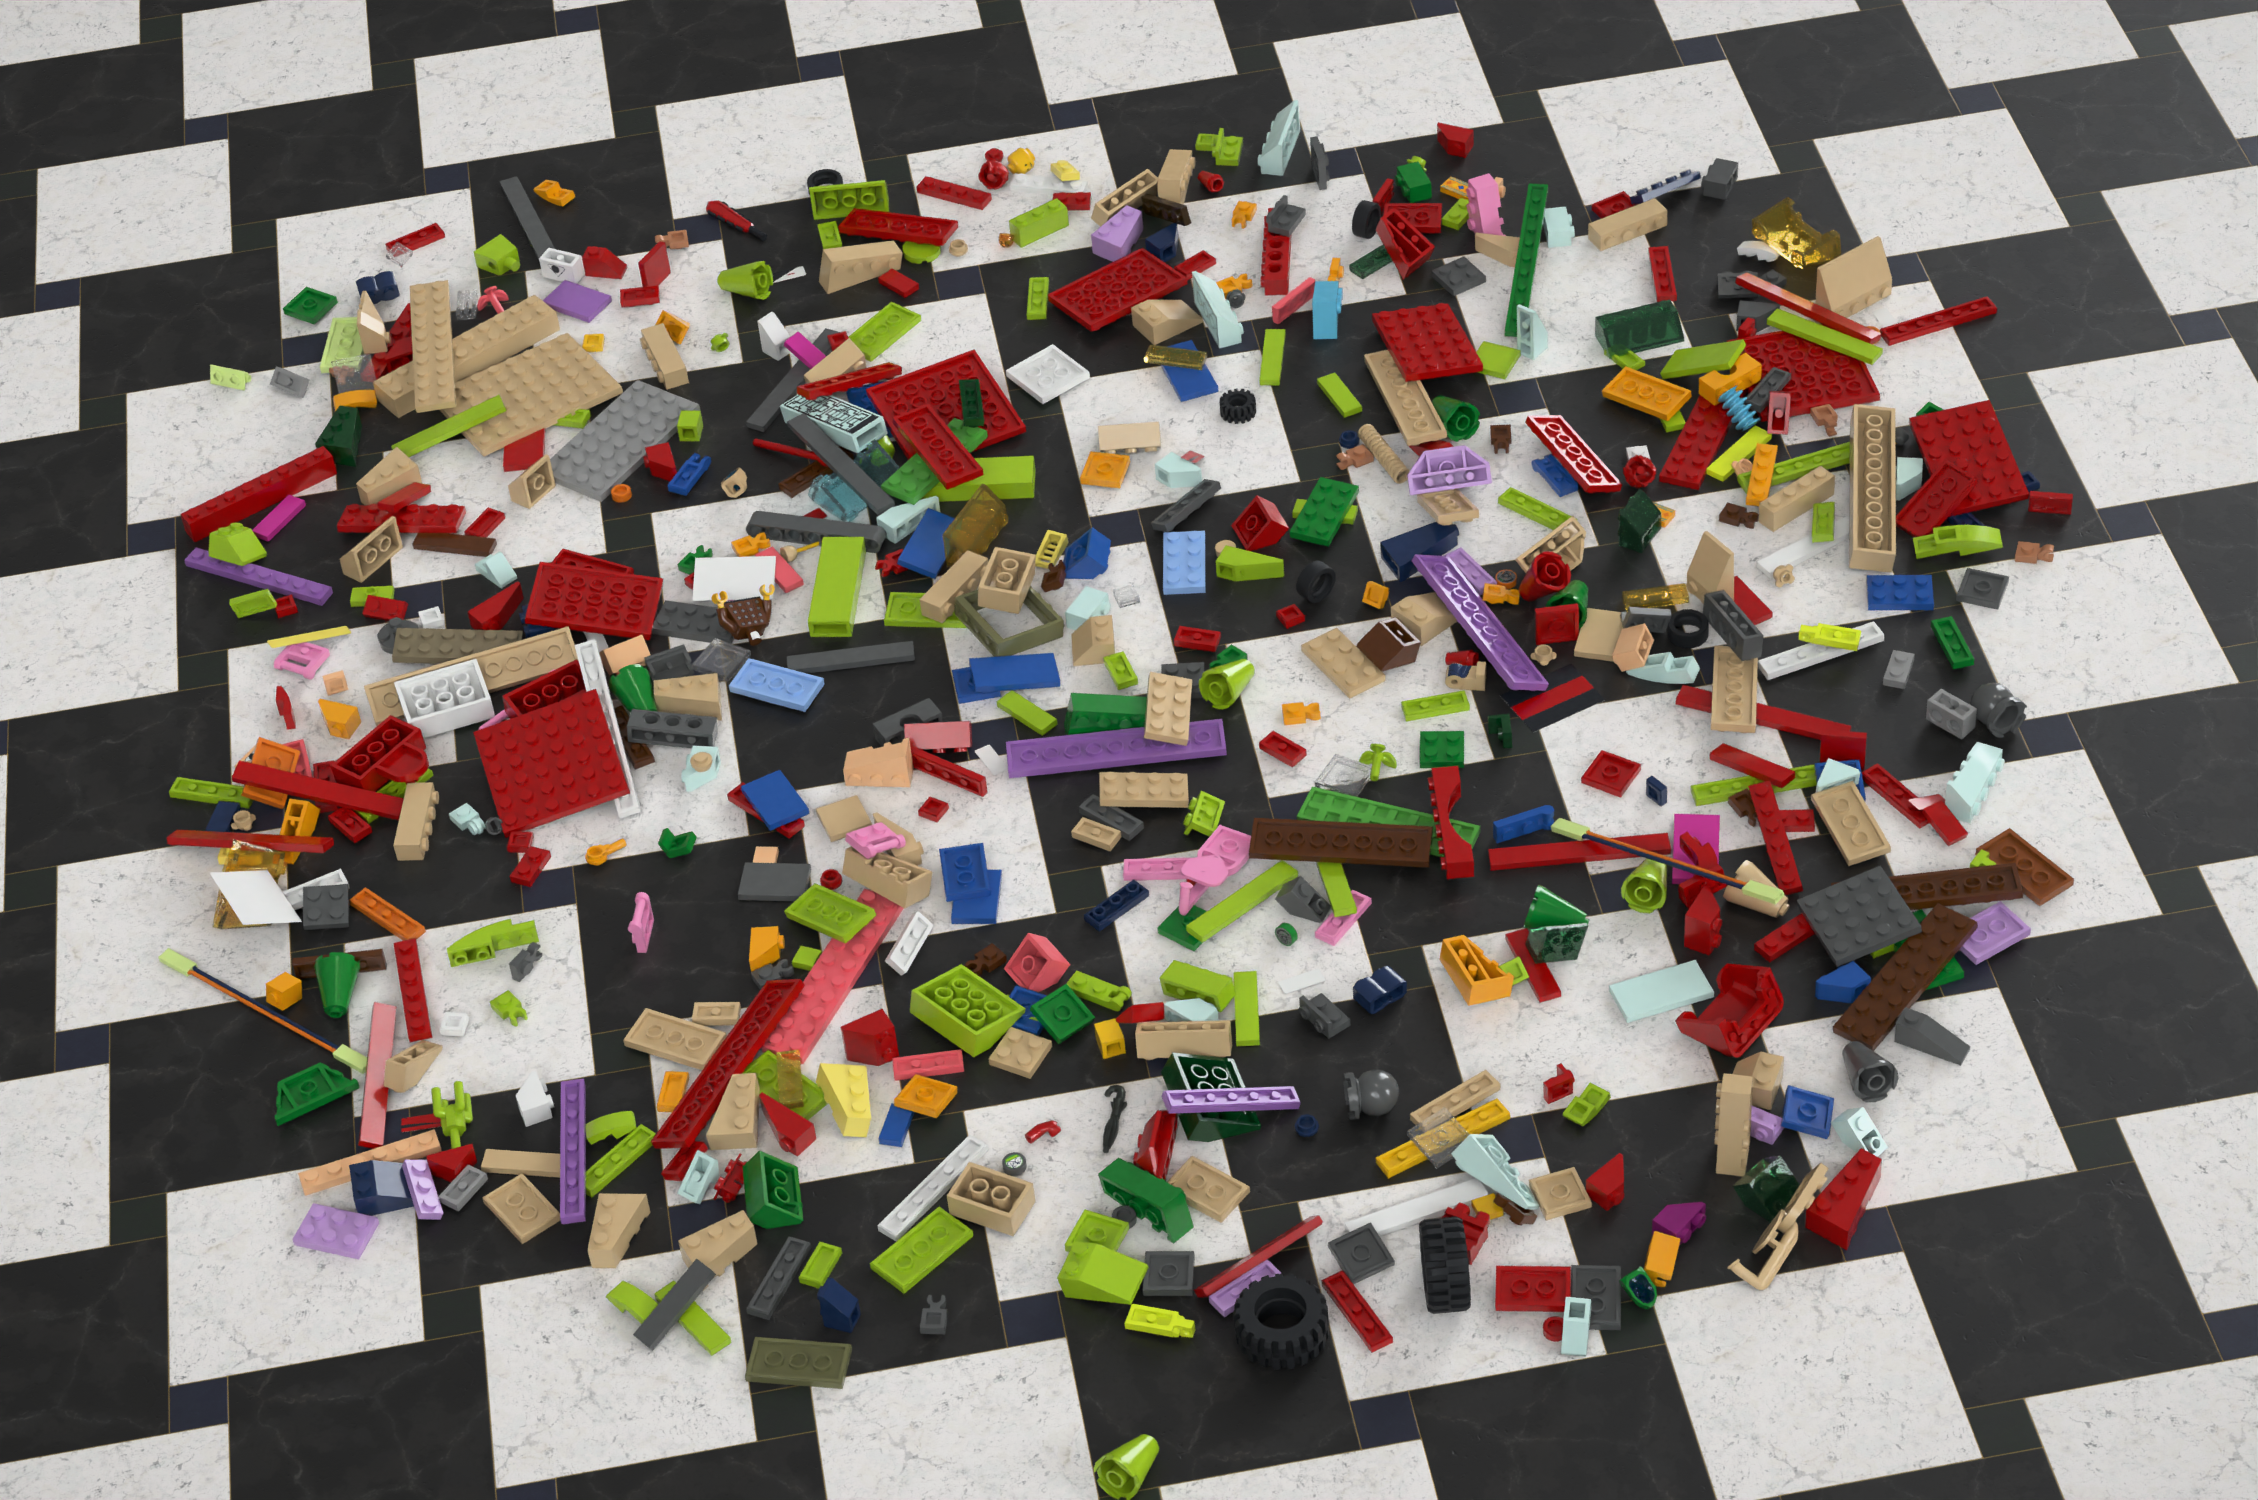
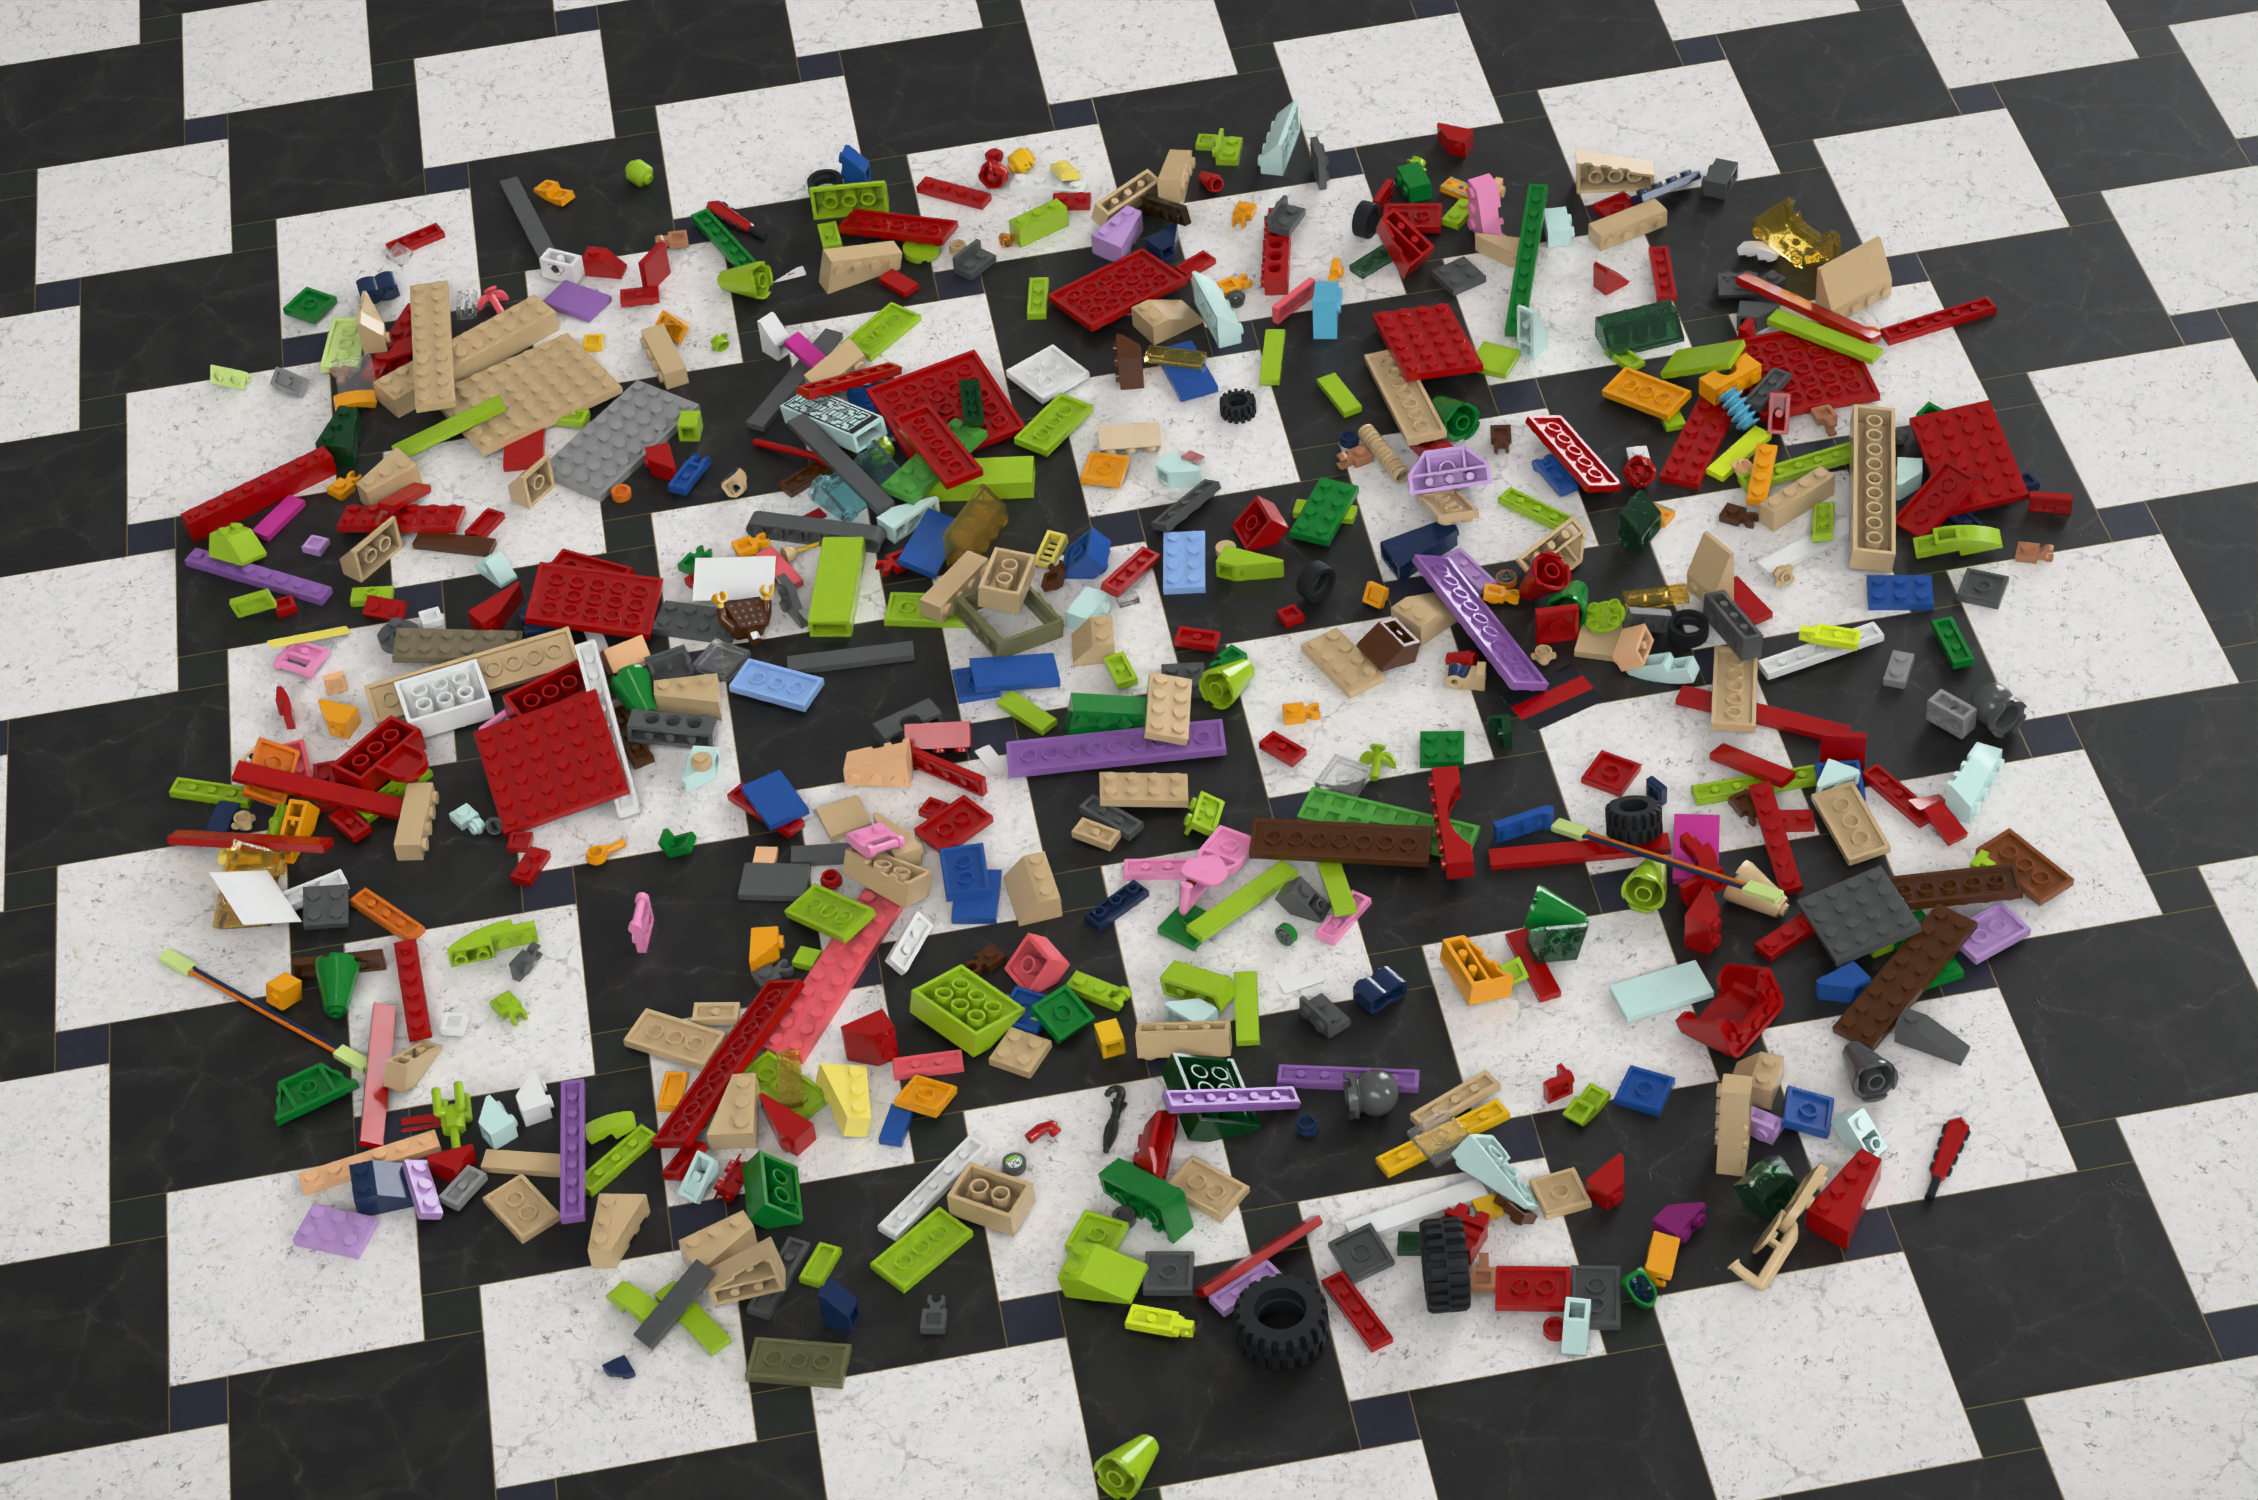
lime torso [474,234,520,275] -> none
red tile [827,331,849,352] -> none
red slope [1116,1002,1164,1023] -> none
lime tile [1401,690,1470,722] -> none
none -> lime axle [266,803,287,835]
none -> lavender tile [301,534,331,557]
none -> light orange plate [326,471,362,501]
none -> light aqua slope [478,1095,518,1150]
none -> dark blue tile [602,1355,636,1379]
none -> lime head [625,159,653,187]
none -> green plate [691,208,757,268]
none -> tan wedge [708,1236,786,1306]
none -> dark grey wing [776,573,808,629]
none -> dark grey tile [790,843,851,866]
none -> blue slope [839,145,871,184]
none -> red plate [914,795,994,854]
none -> dark grey bracket [952,239,997,281]
none -> tan slope [1003,851,1063,926]
none -> lime plate [1014,393,1093,457]
none -> red plate [1100,546,1161,598]
none -> reddish brown slope [1113,334,1144,390]
none -> medium lavender tile [1277,1064,1420,1093]
none -> dark green tile [1397,1231,1421,1256]
none -> nougat plate [1471,1253,1496,1294]
none -> tan wedge [1576,149,1654,194]
none -> lime dish [1585,599,1626,633]
none -> red slope [1593,261,1629,296]
none -> black tyre [1605,795,1663,844]
none -> blue tile [1614,1065,1675,1117]
none -> red sword [1924,1117,1971,1202]

